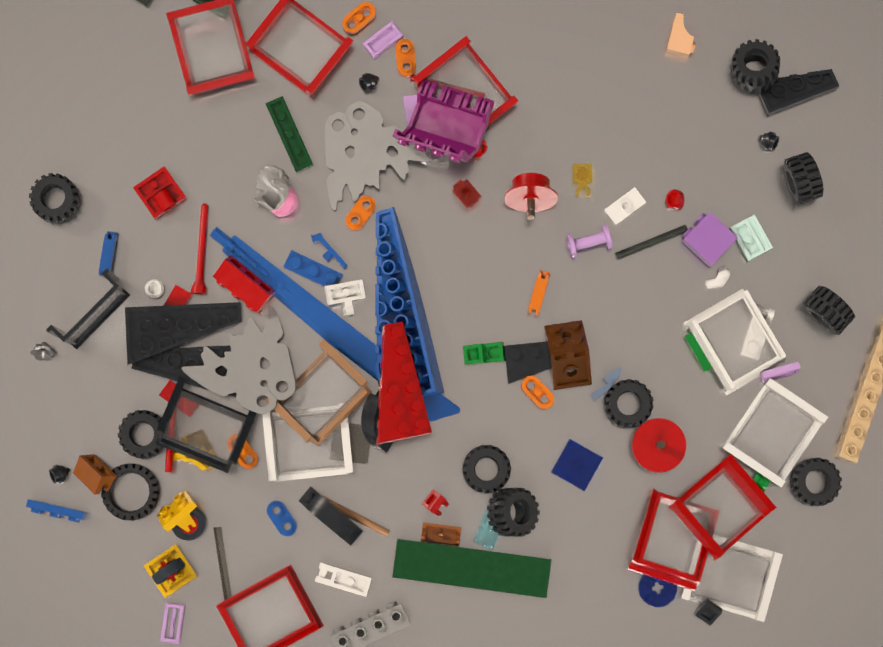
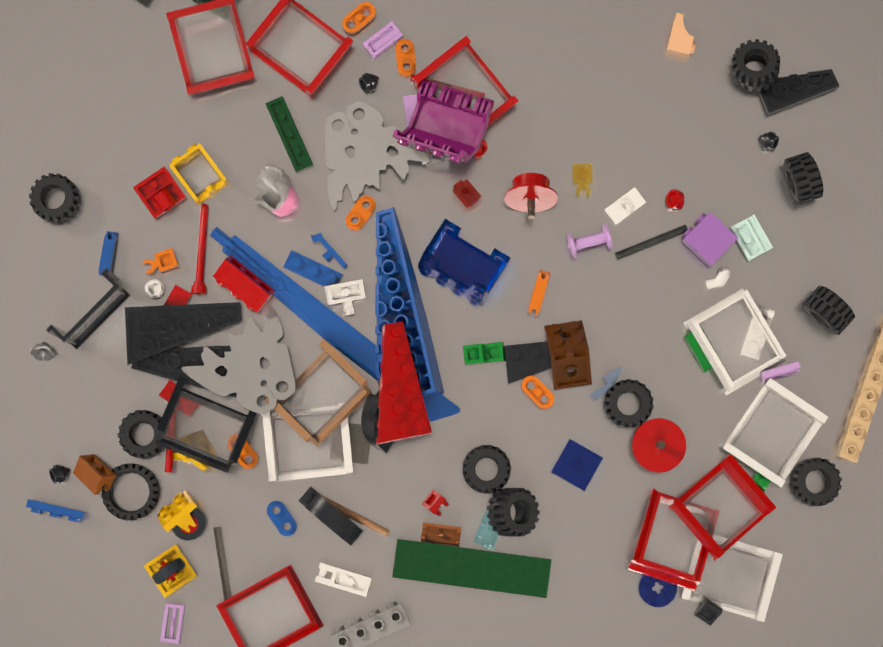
none -> orange plate [142,248,179,274]
none -> window [169,143,229,206]
none -> clear blue windscreen [418,219,511,306]

